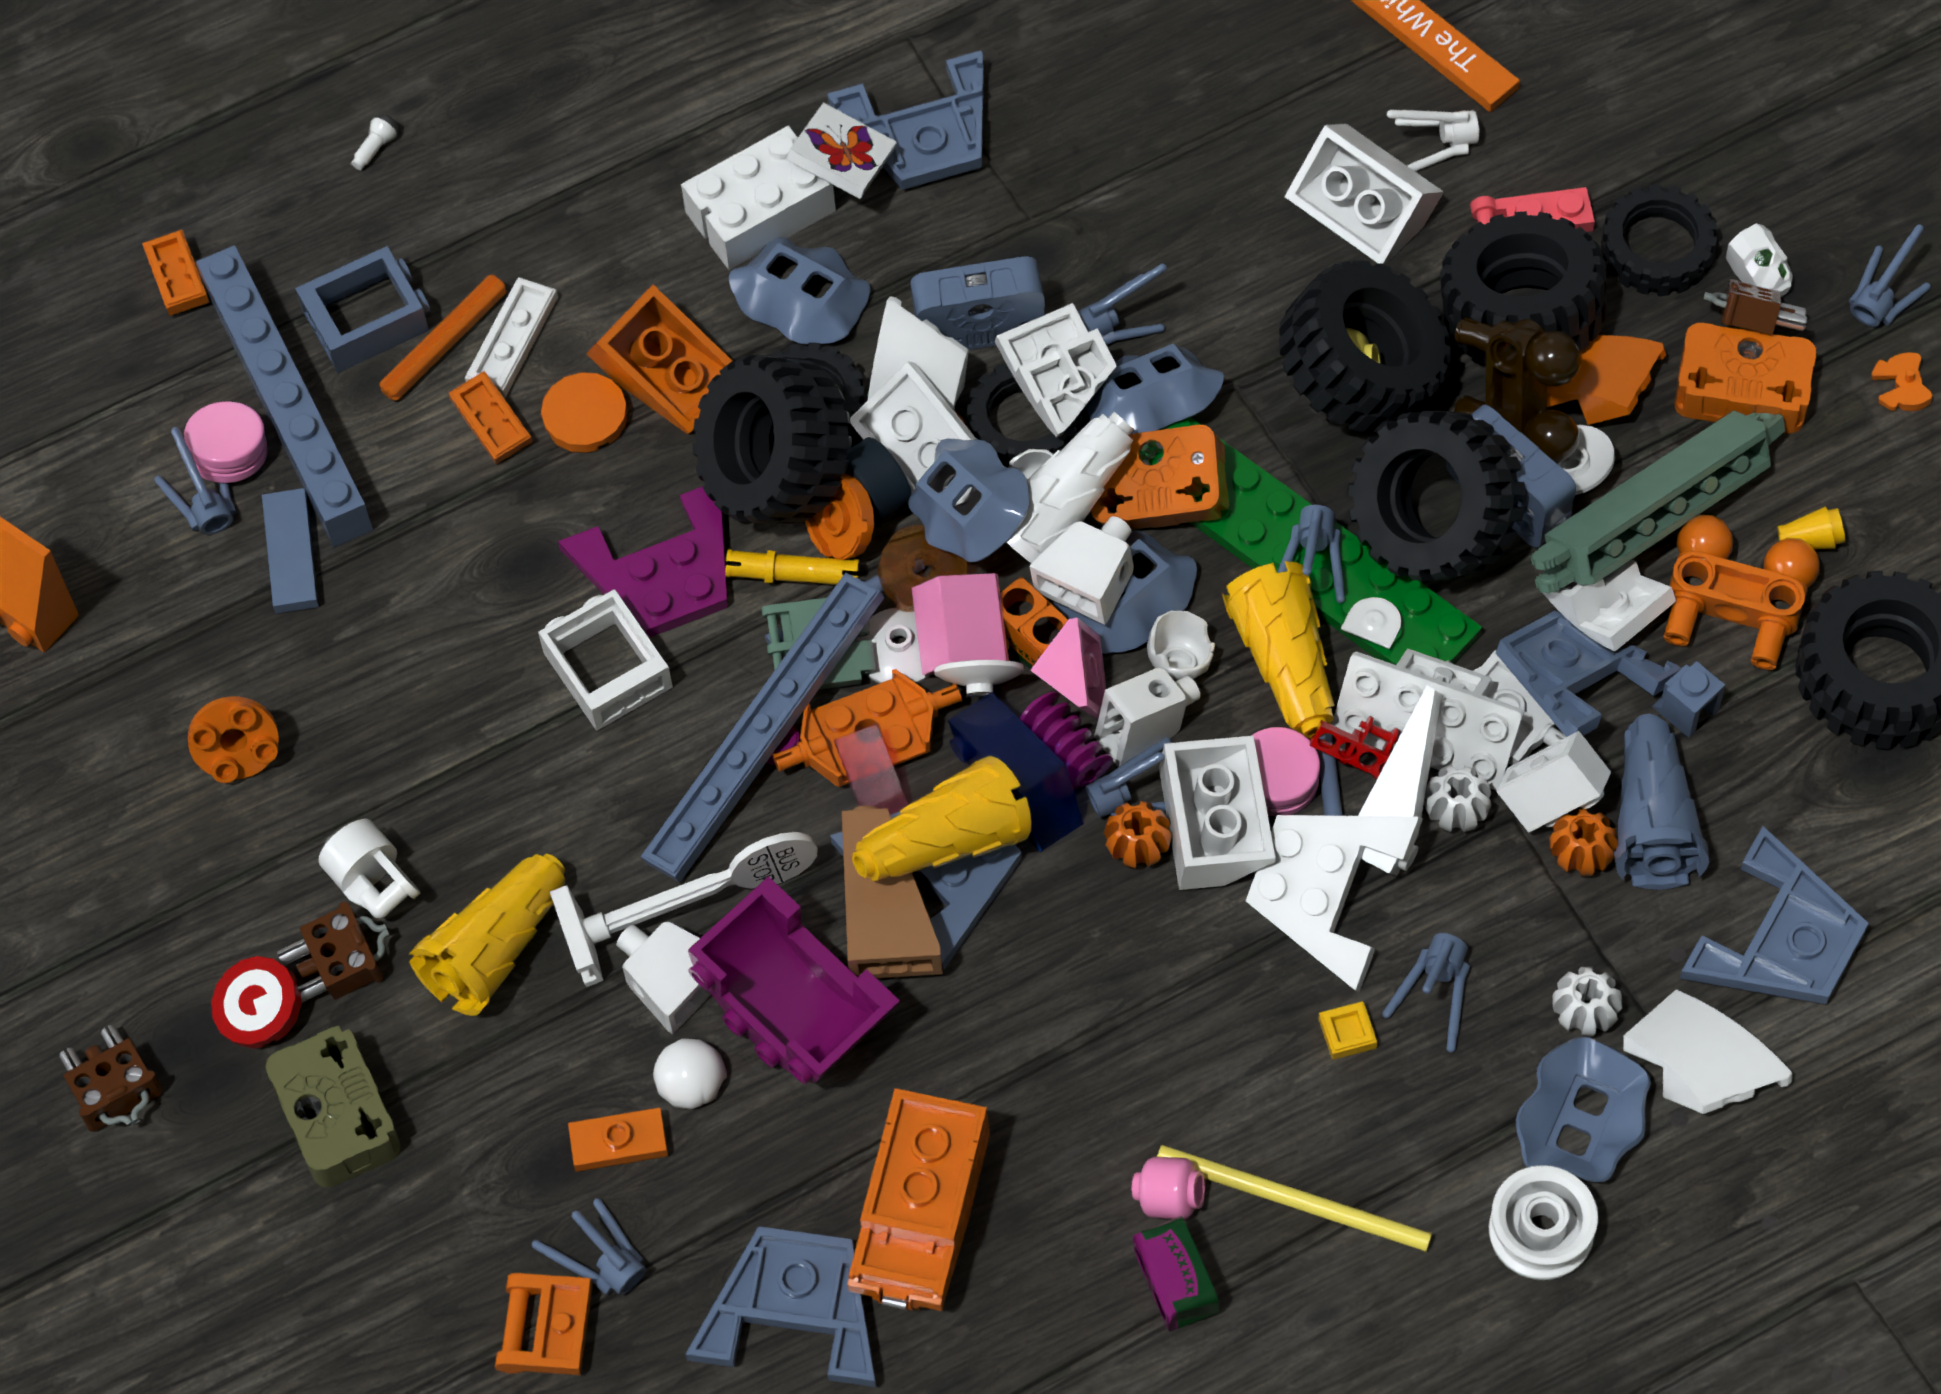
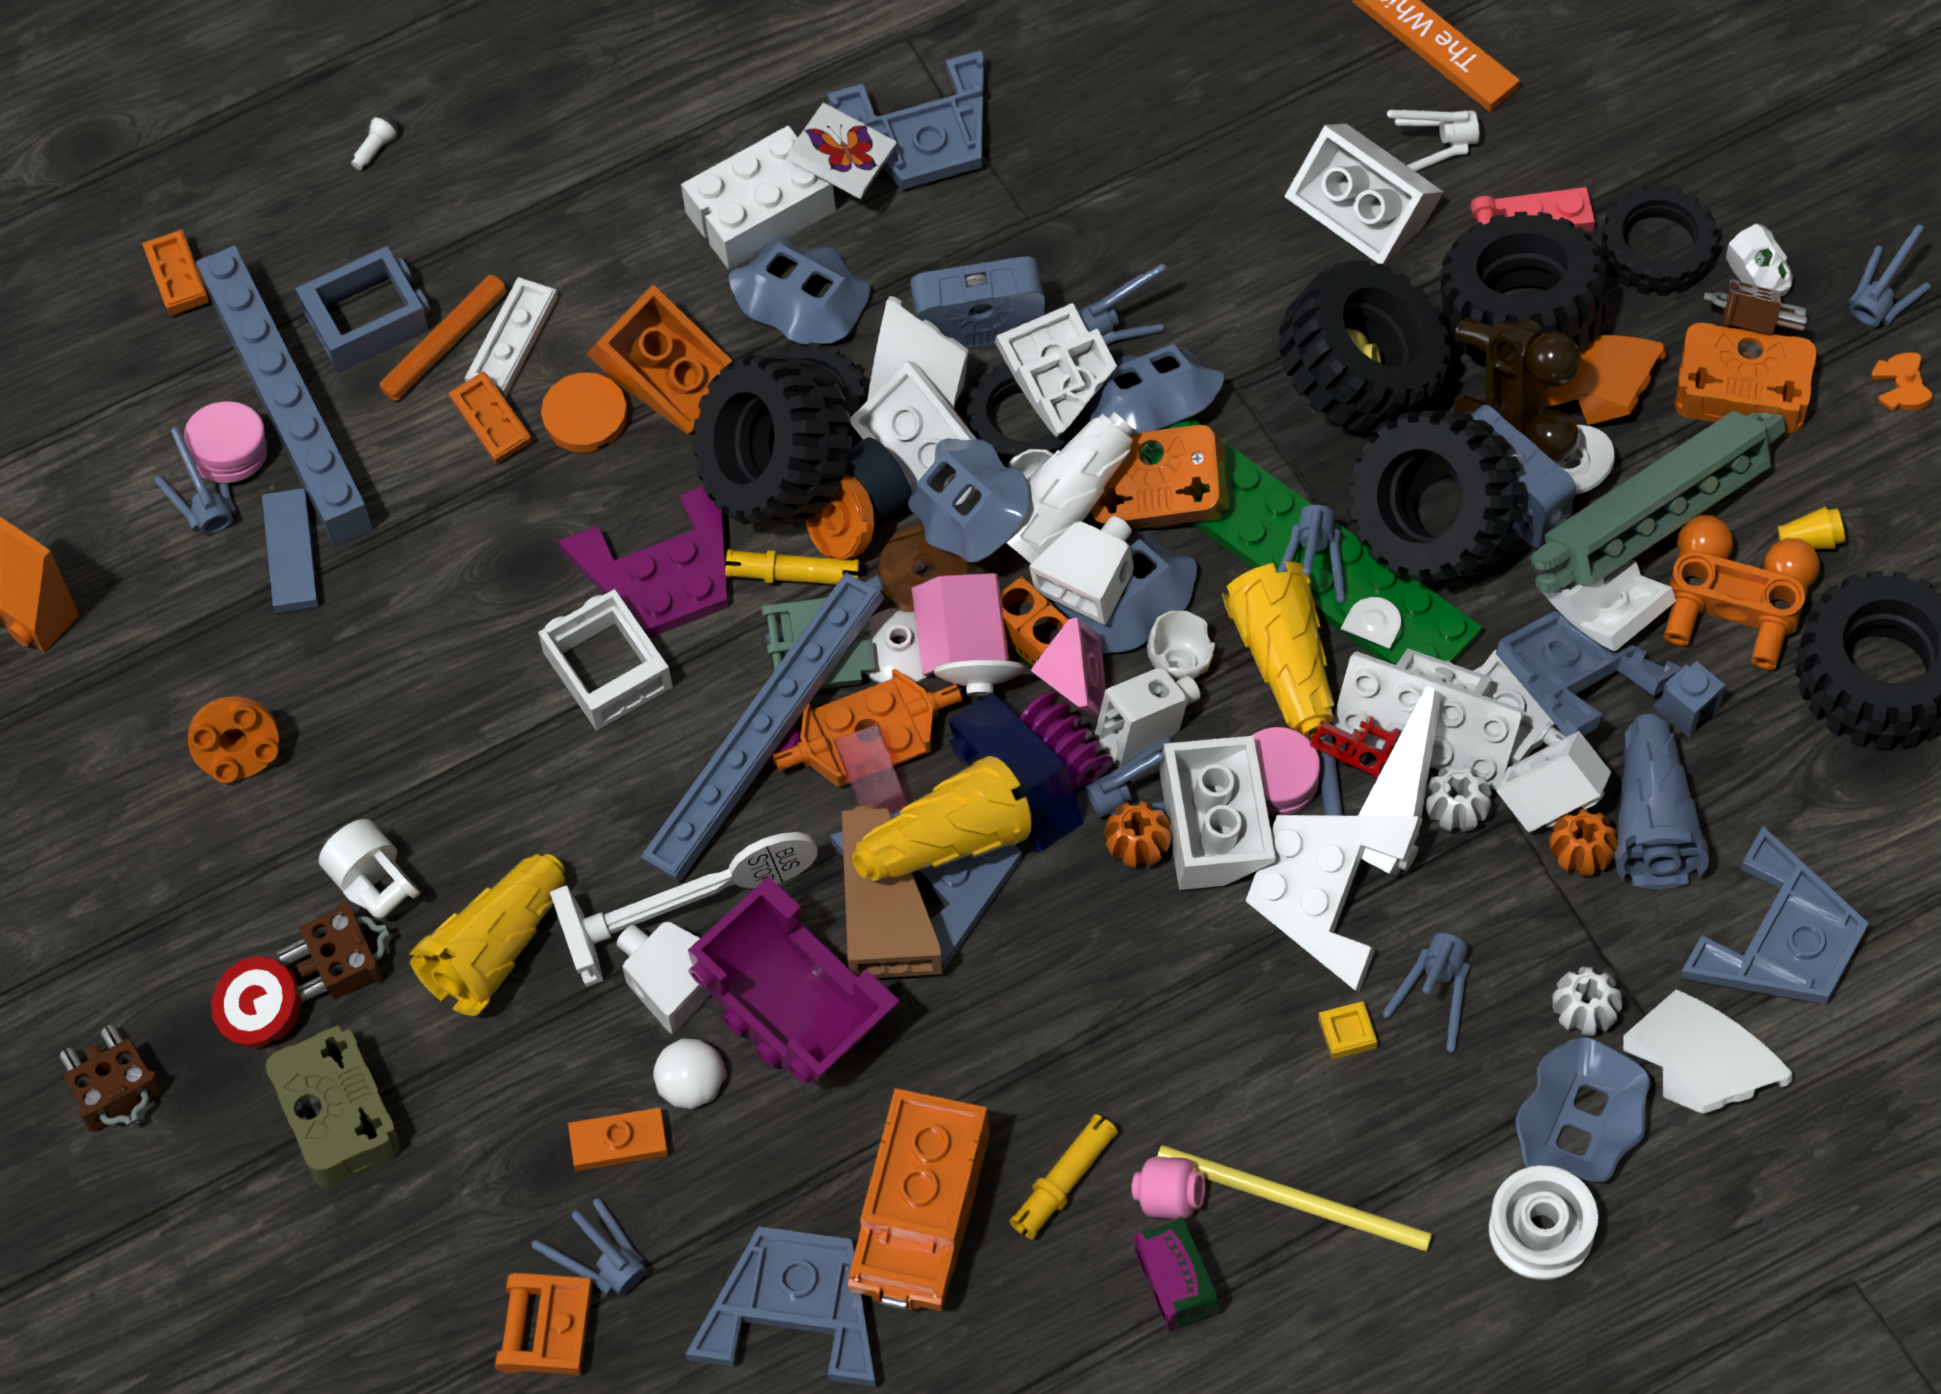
none -> yellow pin [1009,1114,1118,1240]

